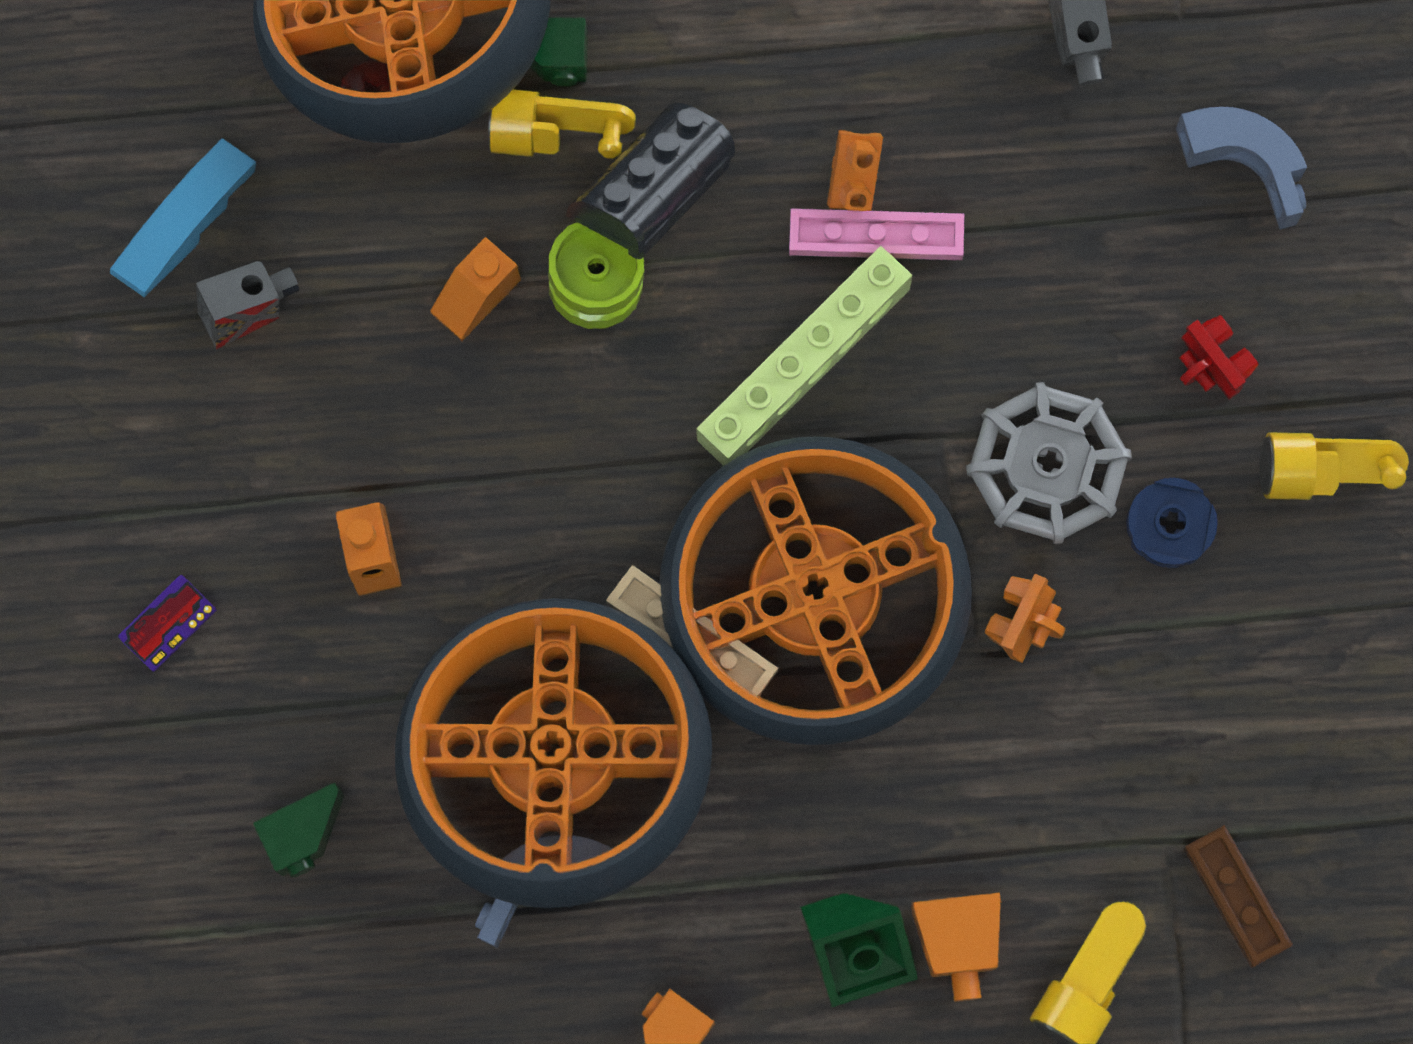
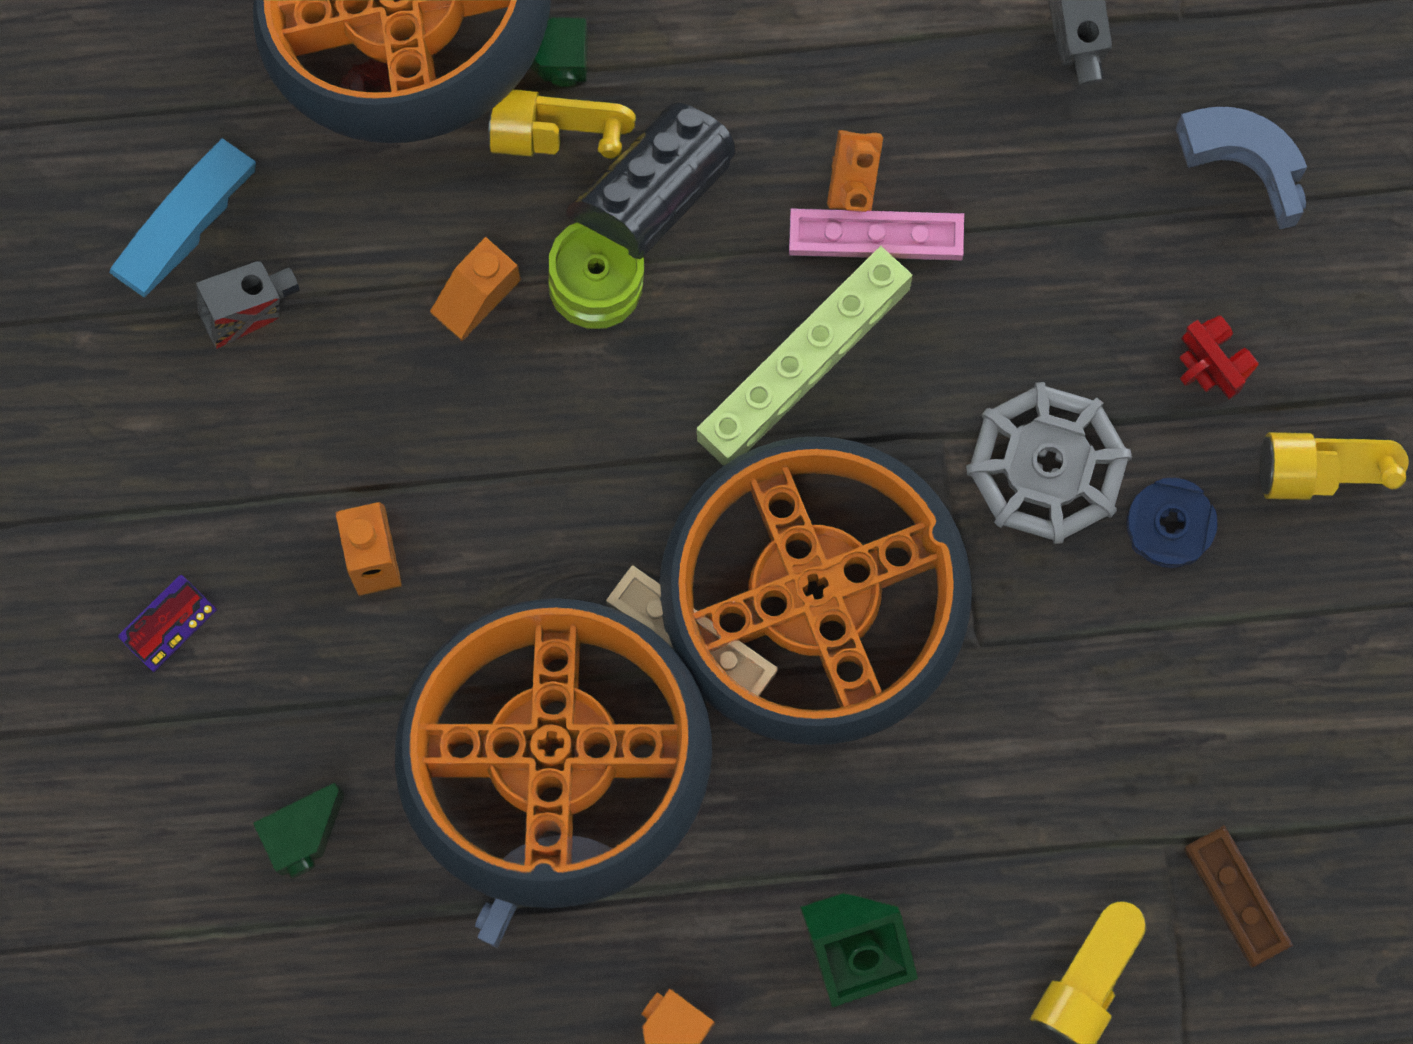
orange torso [911,893,1001,1001] -> none
orange hips [985,574,1066,663] -> none

